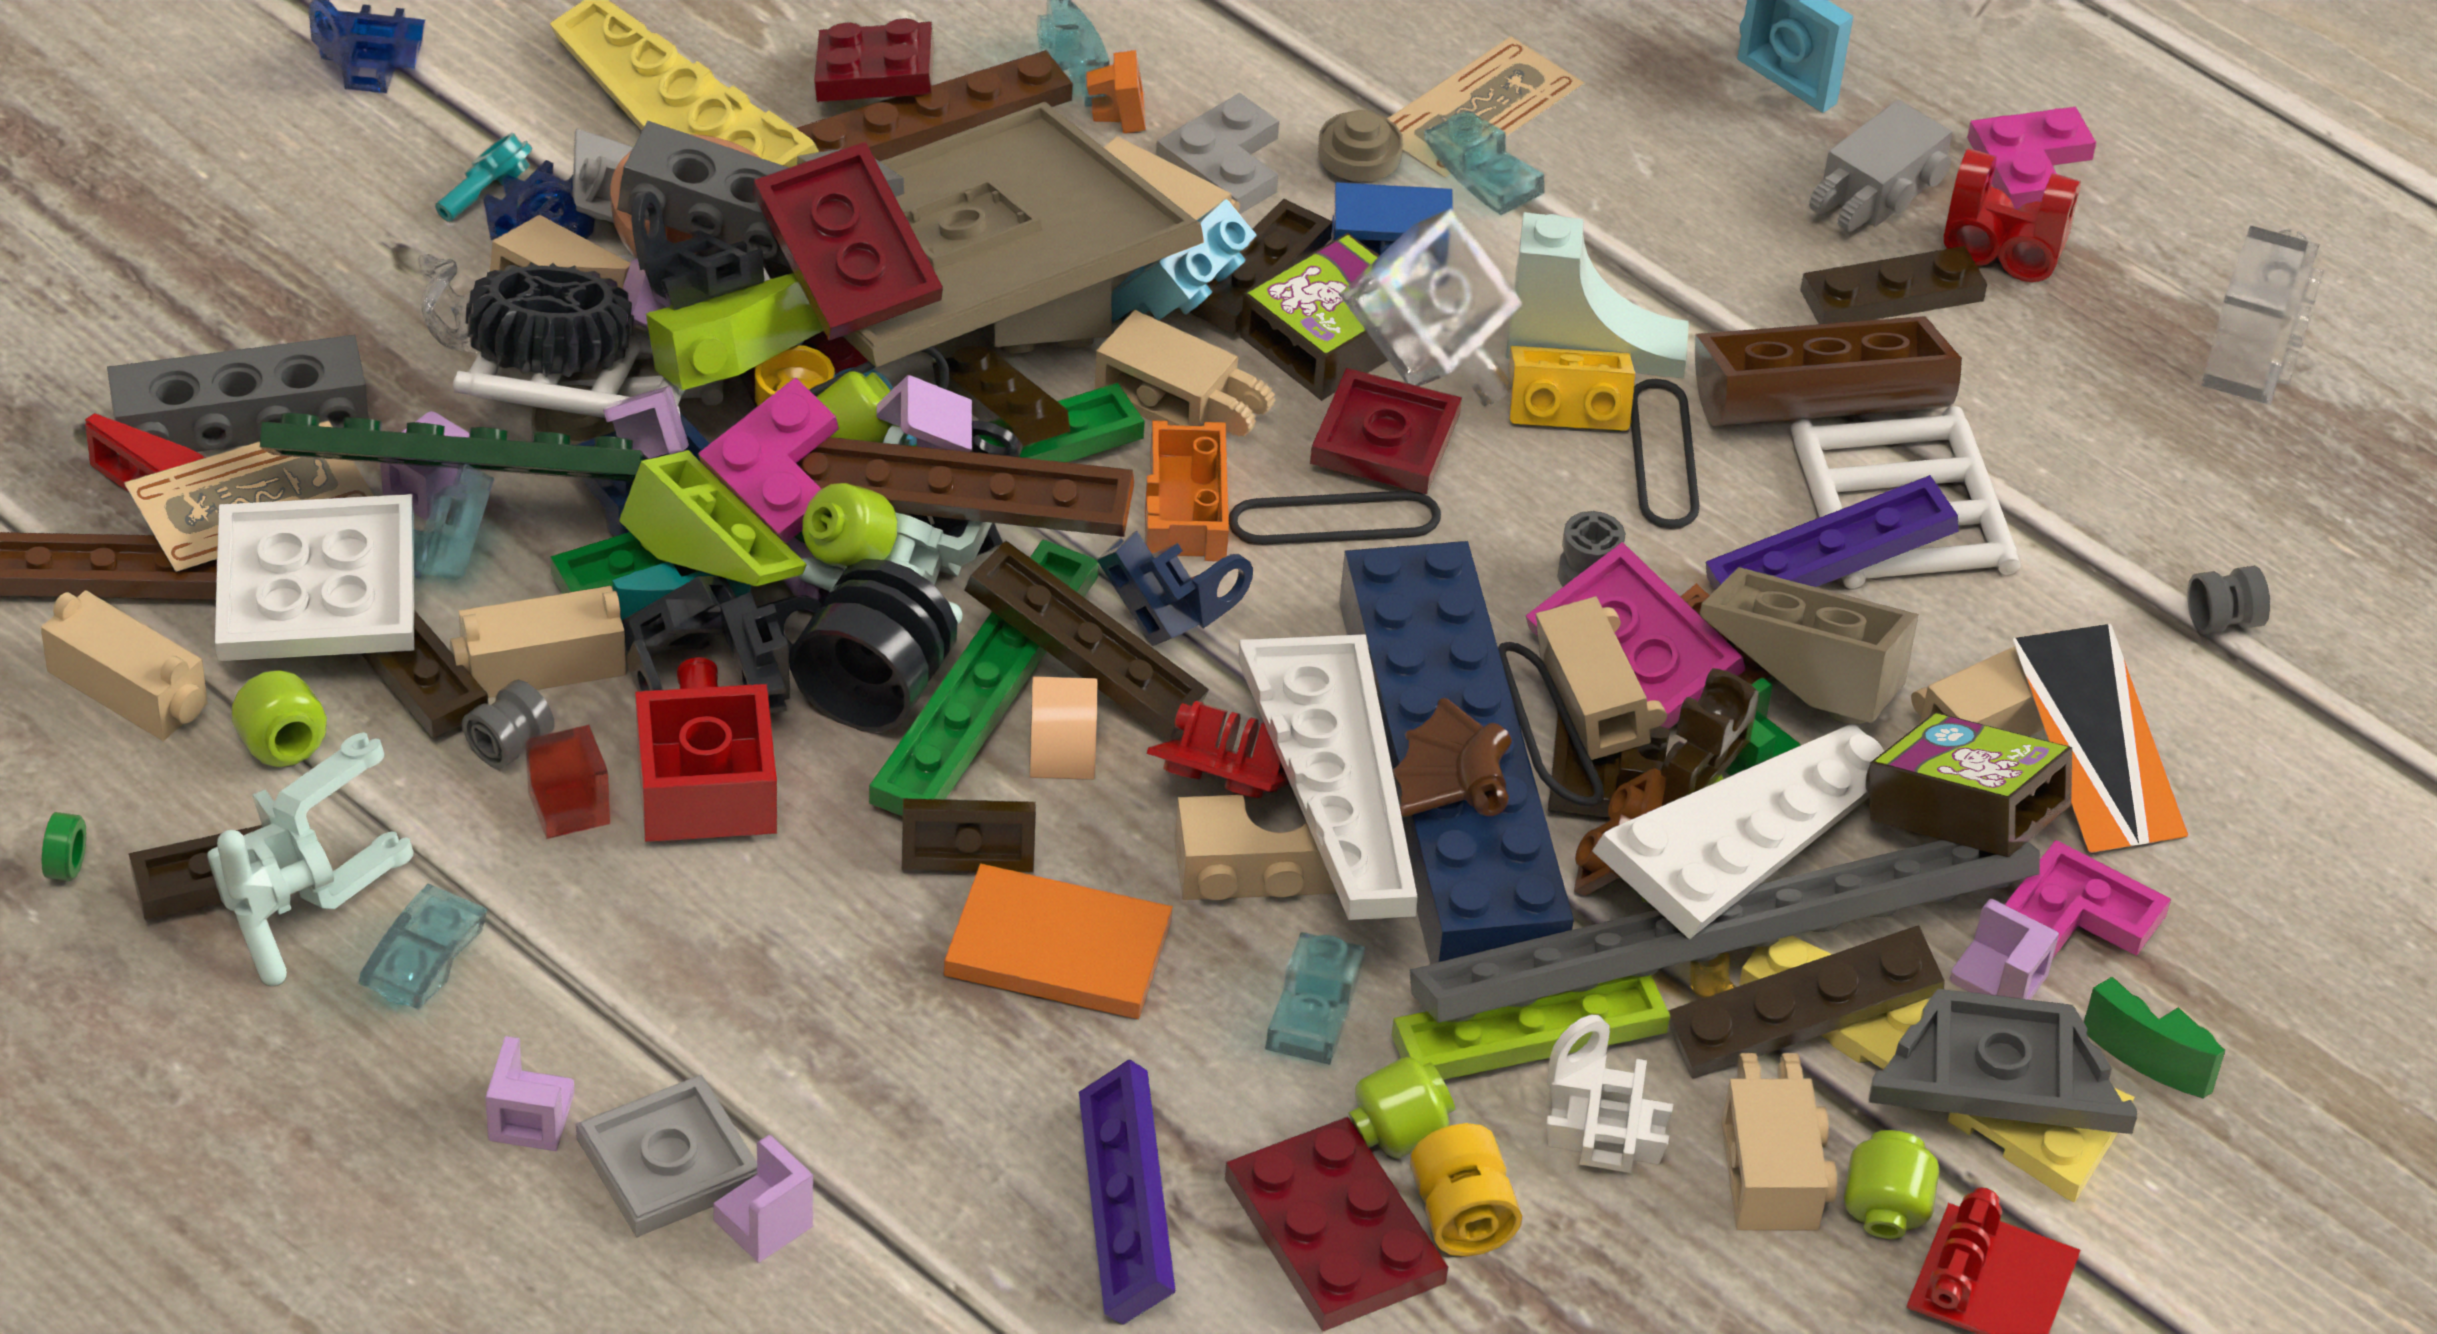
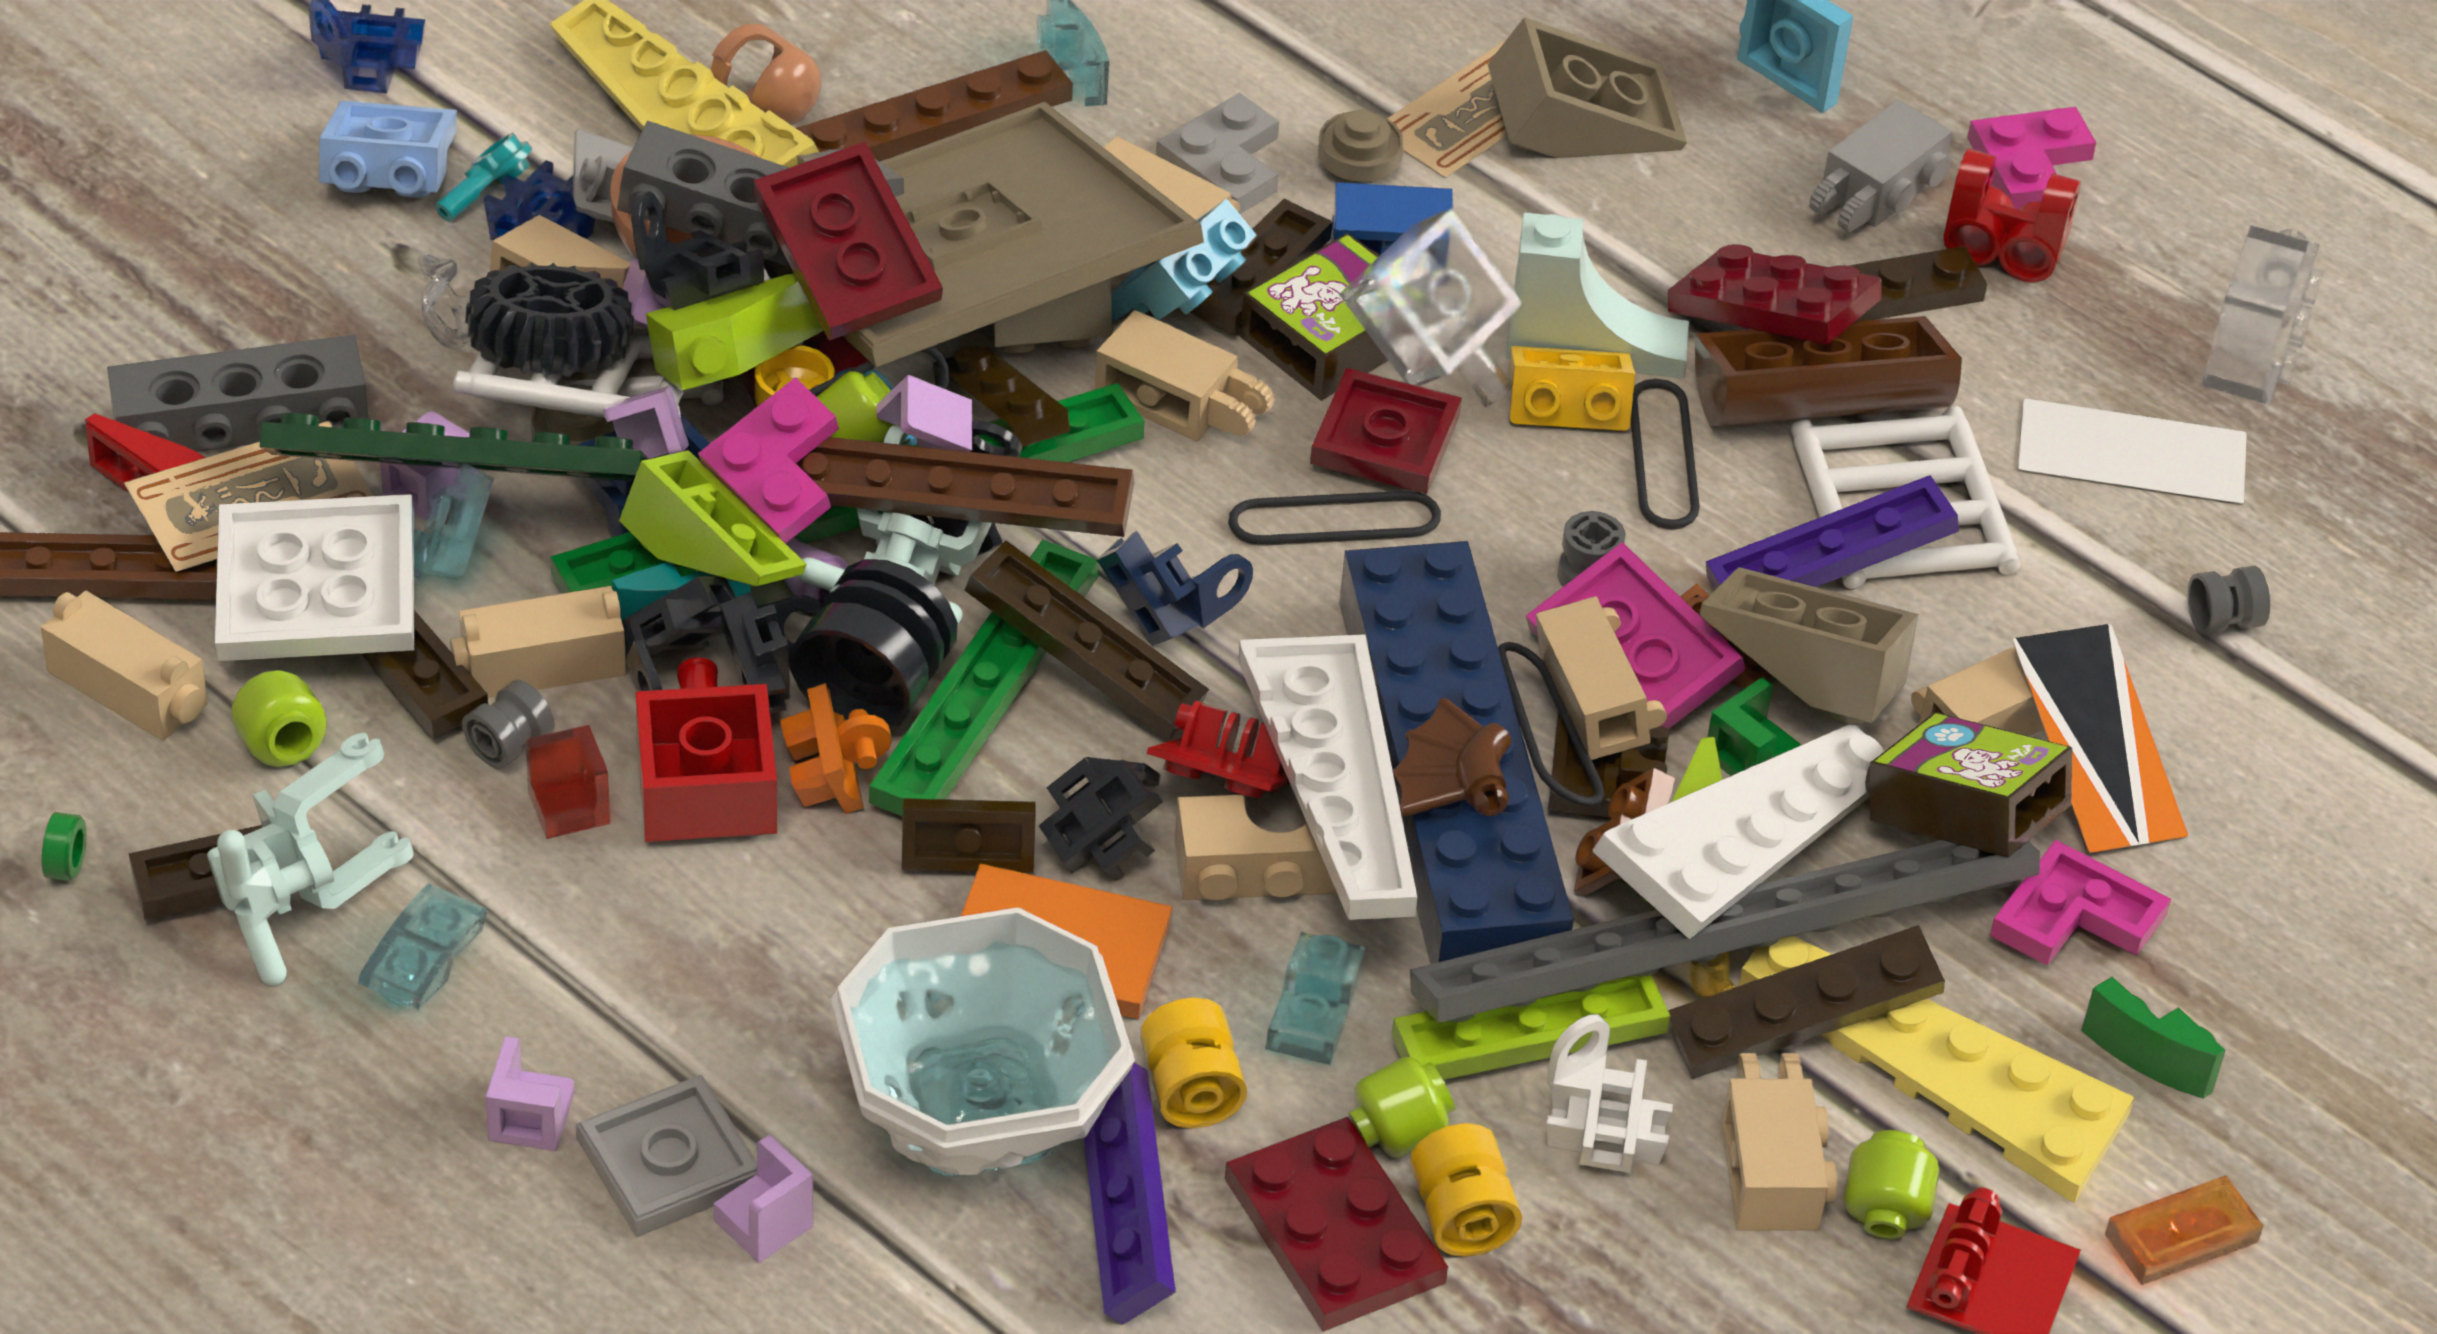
lime head [802,483,898,569] -> none
dark red plate [814,18,934,102] -> none
light nougat brick [1030,677,1097,779] -> none
orange tile [1086,50,1146,133] -> none
orange piece [1145,420,1229,561] -> none
clear light blue slope [1424,110,1545,215] -> none
dark brown plate [1661,668,1759,806] -> none
dark grey wing [1868,989,2137,1134] -> none
lavender panel [1950,899,2059,1000] -> none
none -> light blue plate [319,101,457,197]
none -> nougat helmet [710,24,821,125]
none -> orange hips [780,683,892,814]
none -> rock [831,908,1135,1176]
none -> black piece [1038,757,1163,881]
none -> yellow wheel [1140,997,1247,1129]
none -> dark tan slope [1487,17,1687,158]
none -> dark red plate [1668,244,1882,345]
none -> white sticker [2018,398,2247,504]
none -> clear orange plate [2105,1175,2264,1286]

